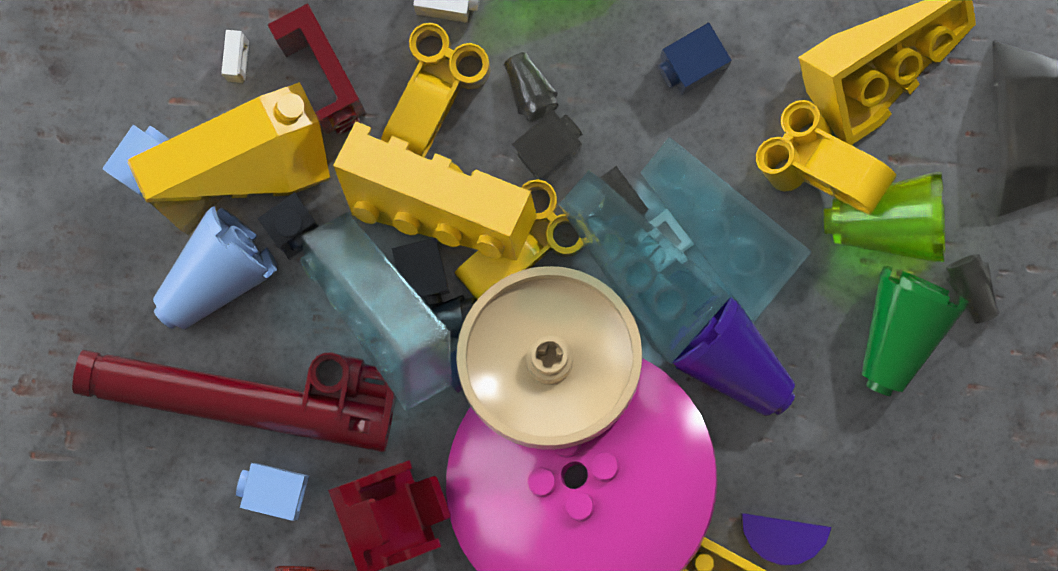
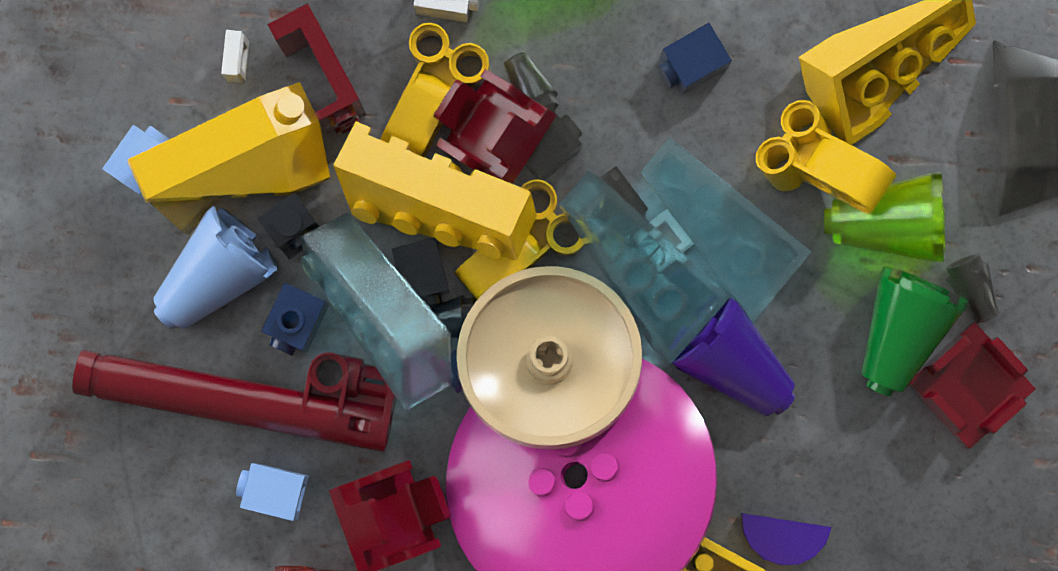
none -> dark blue brick [261,282,330,356]
none -> dark red panel [434,69,557,184]
none -> dark red panel [909,322,1036,449]

